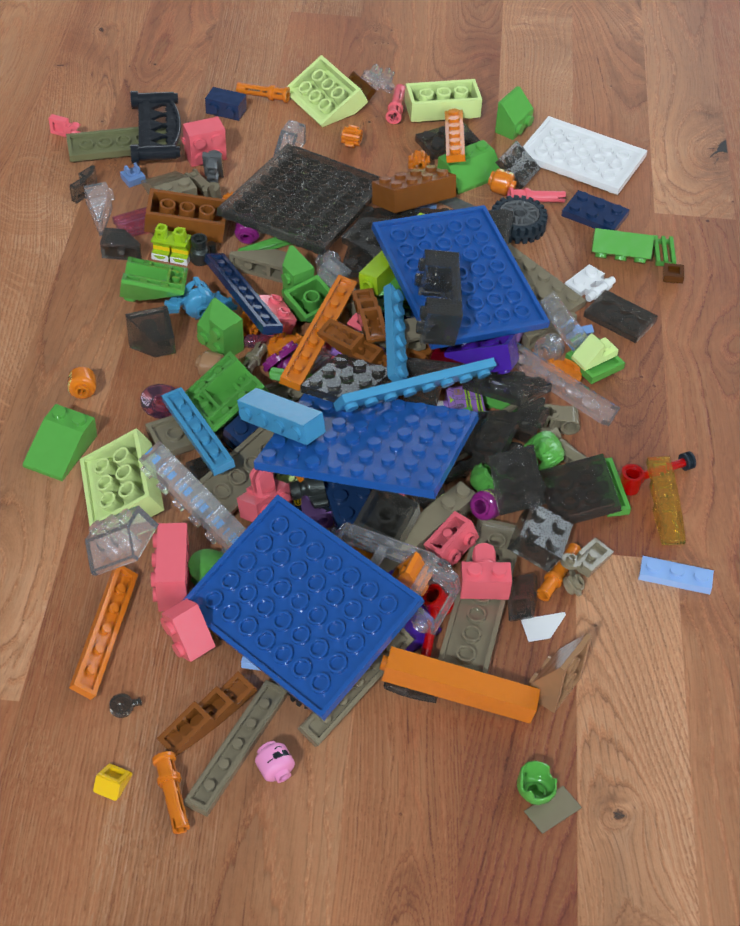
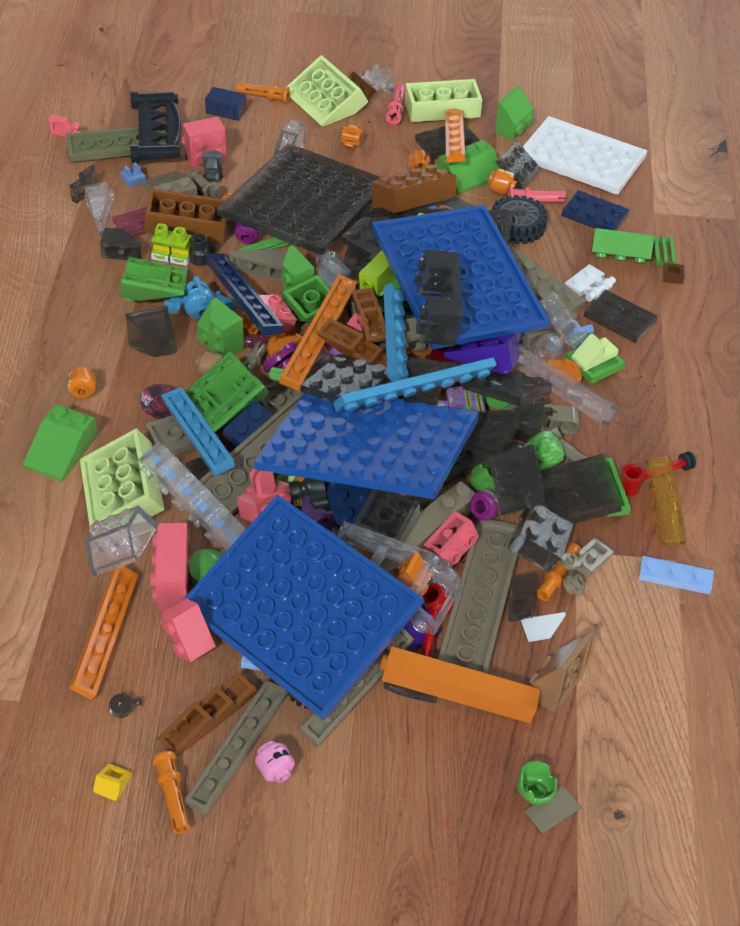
dark azure brick [237,388,326,445] -> none
coral brick [459,543,512,600] -> none

